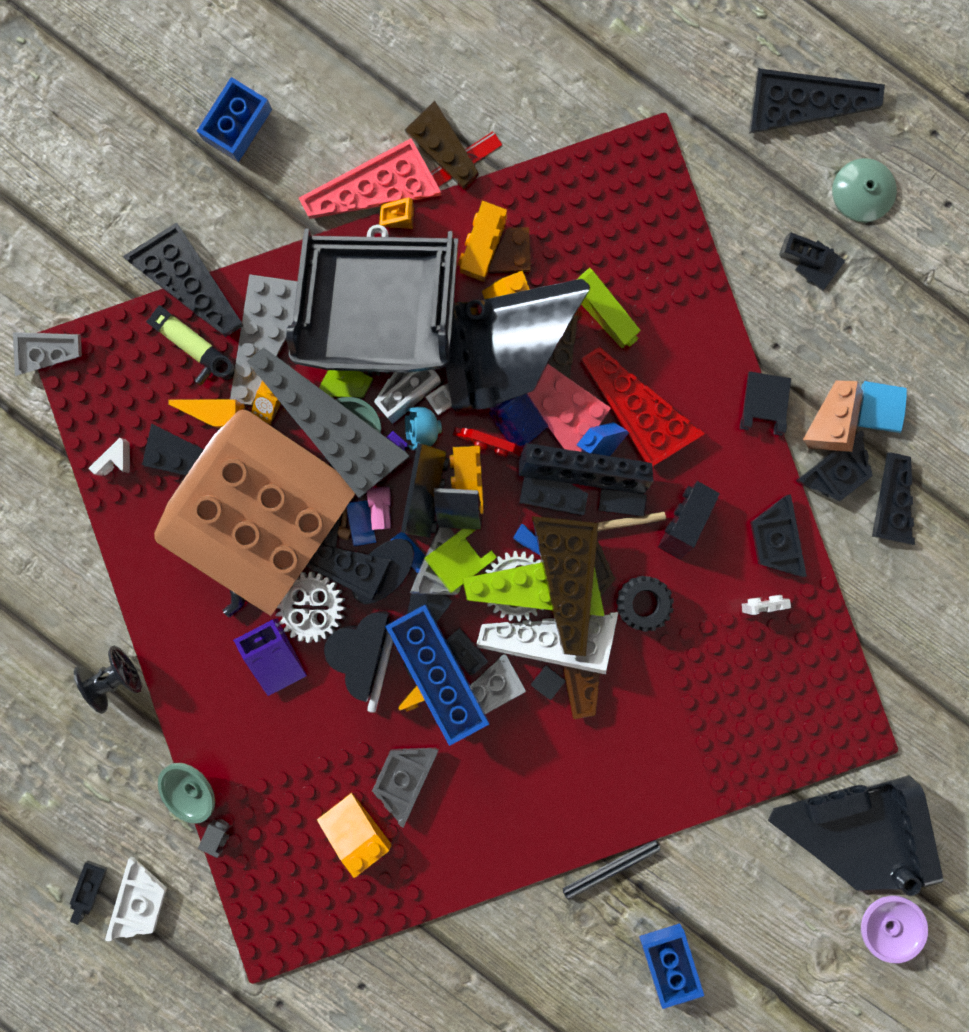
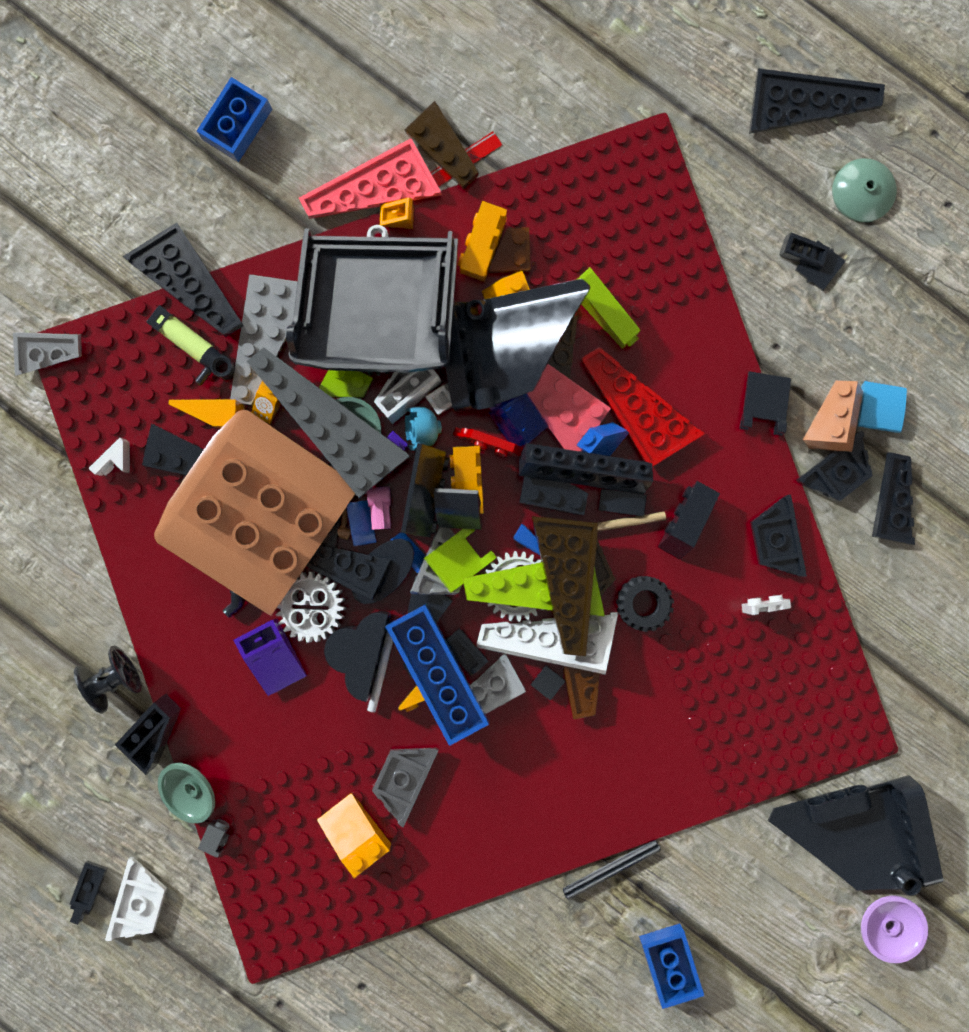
none -> black wedge [115,694,181,775]

